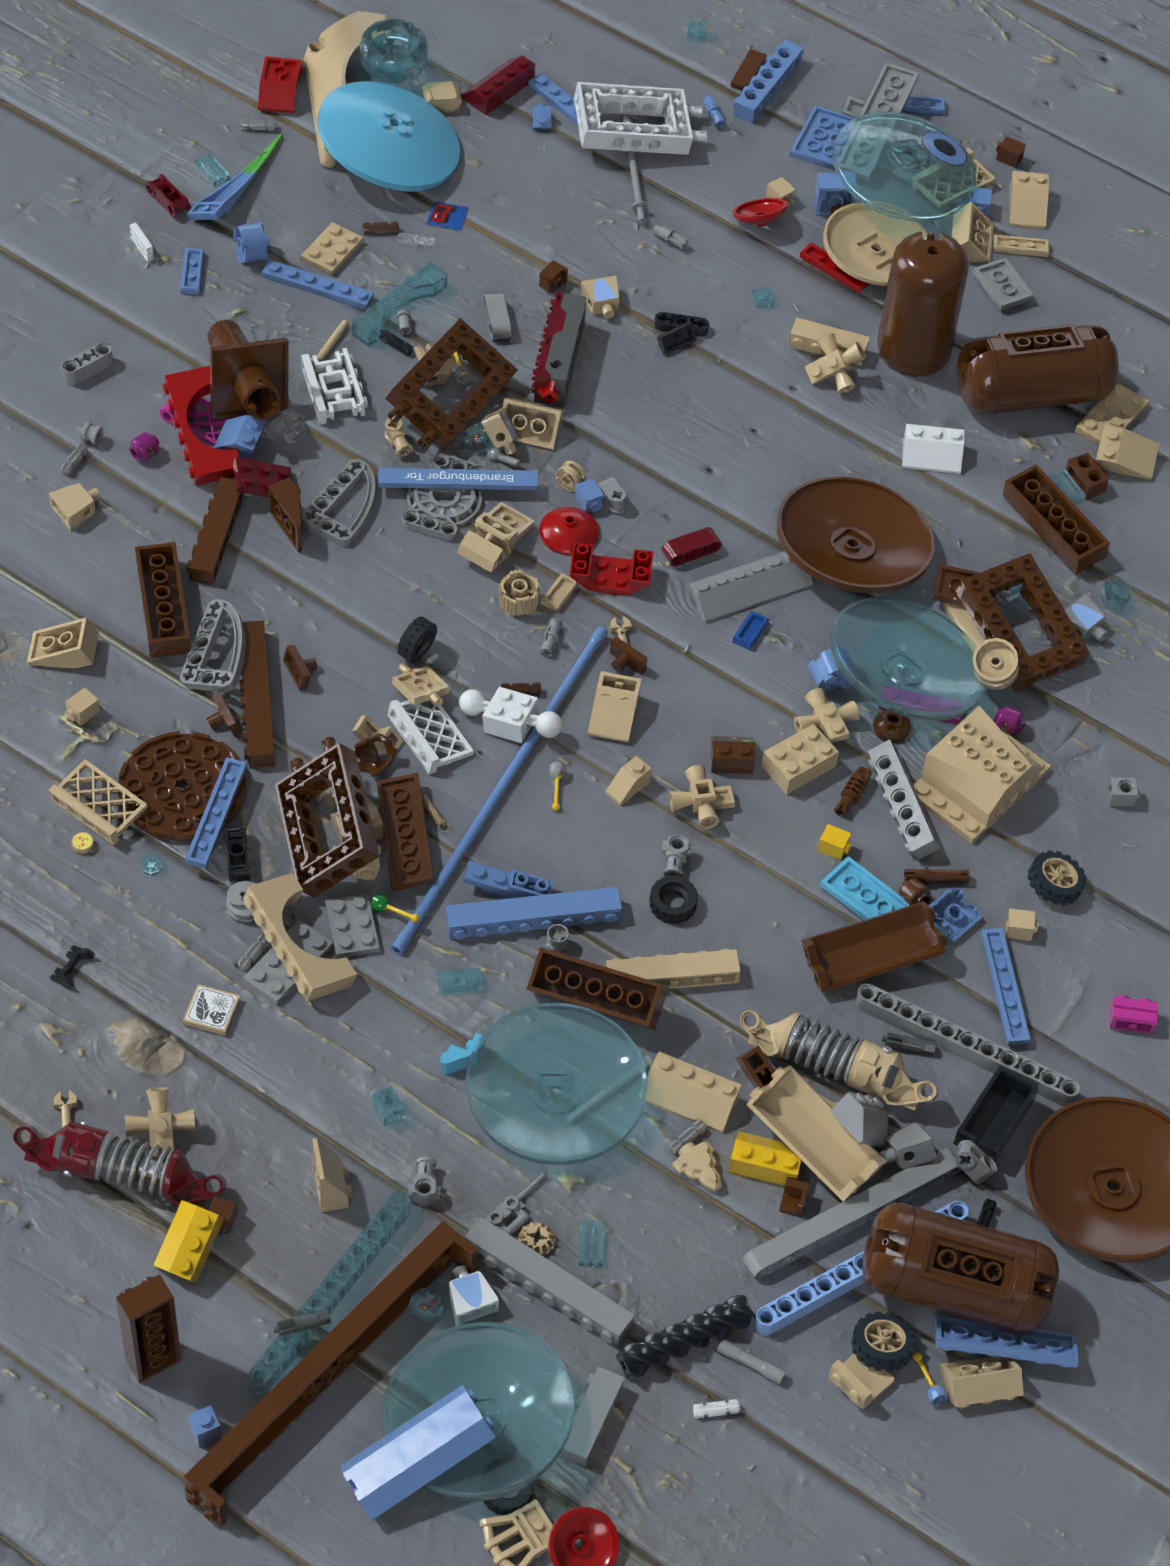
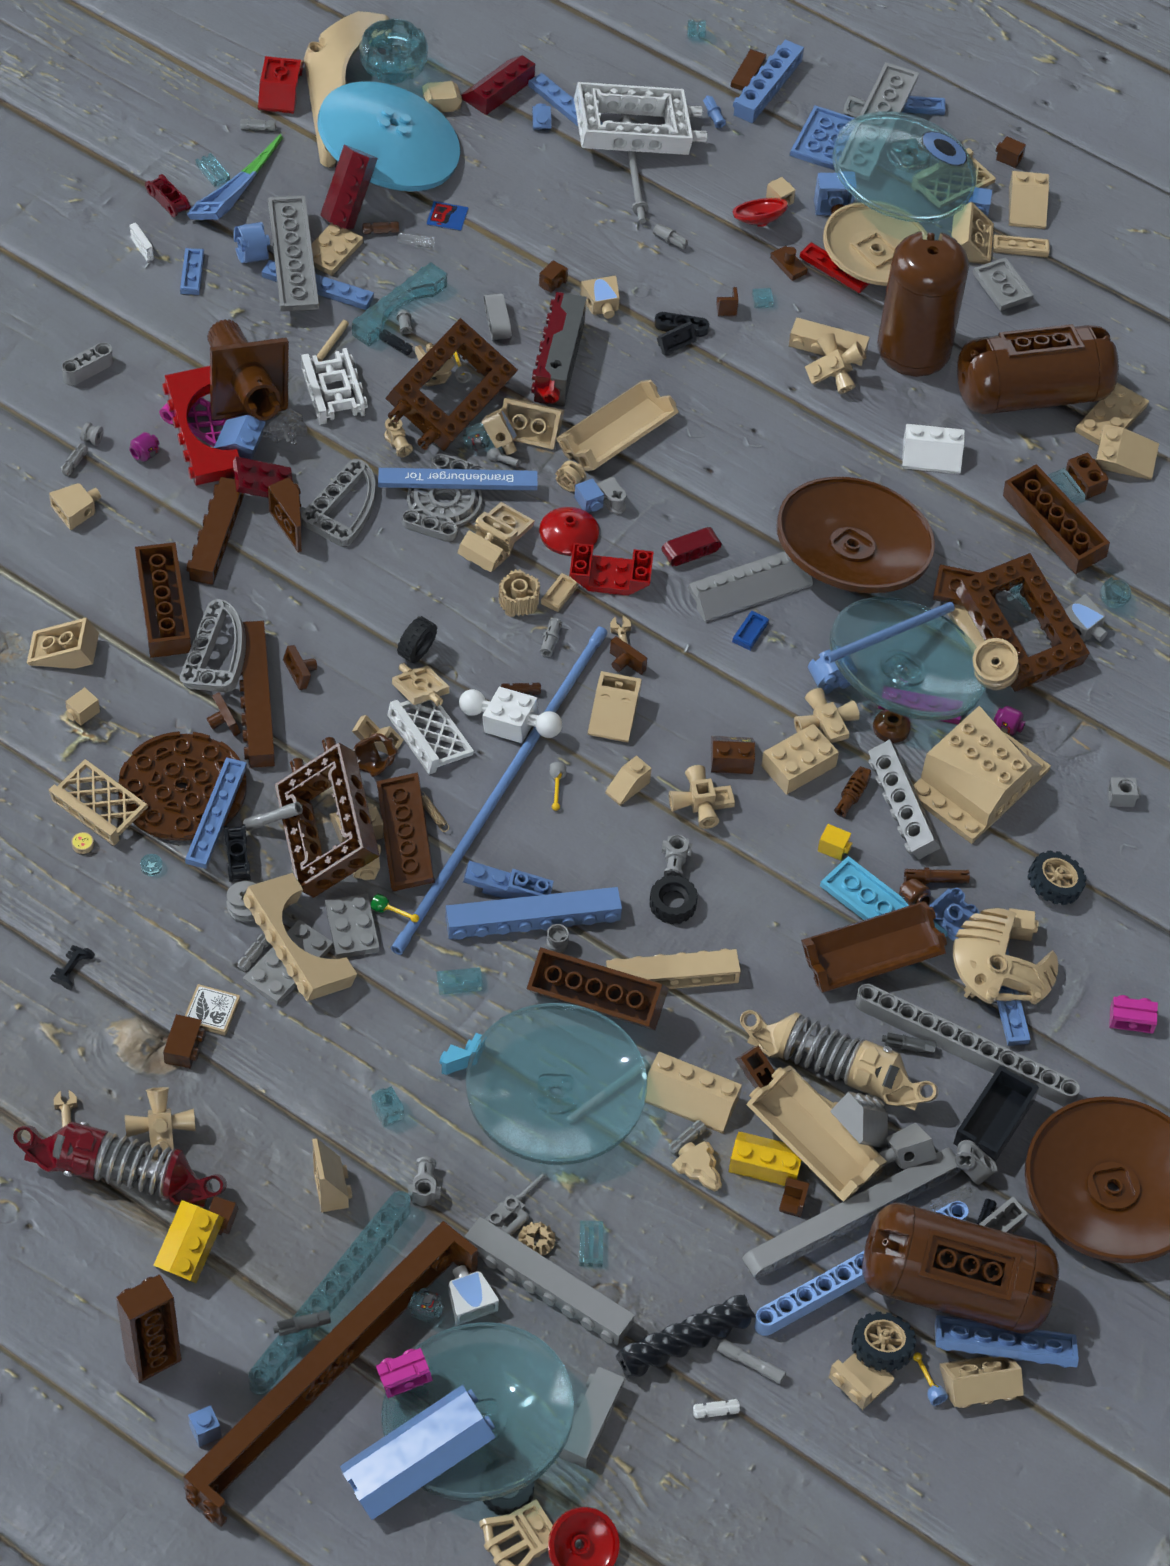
none -> reddish brown brick [163,1014,206,1069]
none -> light grey piece [243,802,303,831]
none -> light grey plate [268,195,319,312]
none -> dark red slope [320,144,378,229]
none -> dark pink brick [376,1348,433,1398]
none -> tan panel [556,380,679,471]
none -> reddish brown panel [716,287,739,316]
none -> reddish brown tile [770,246,808,281]
none -> medium blue piece [823,602,955,664]
none -> tan piece [953,908,1058,1005]
none -> light grey torso [979,1197,1028,1234]

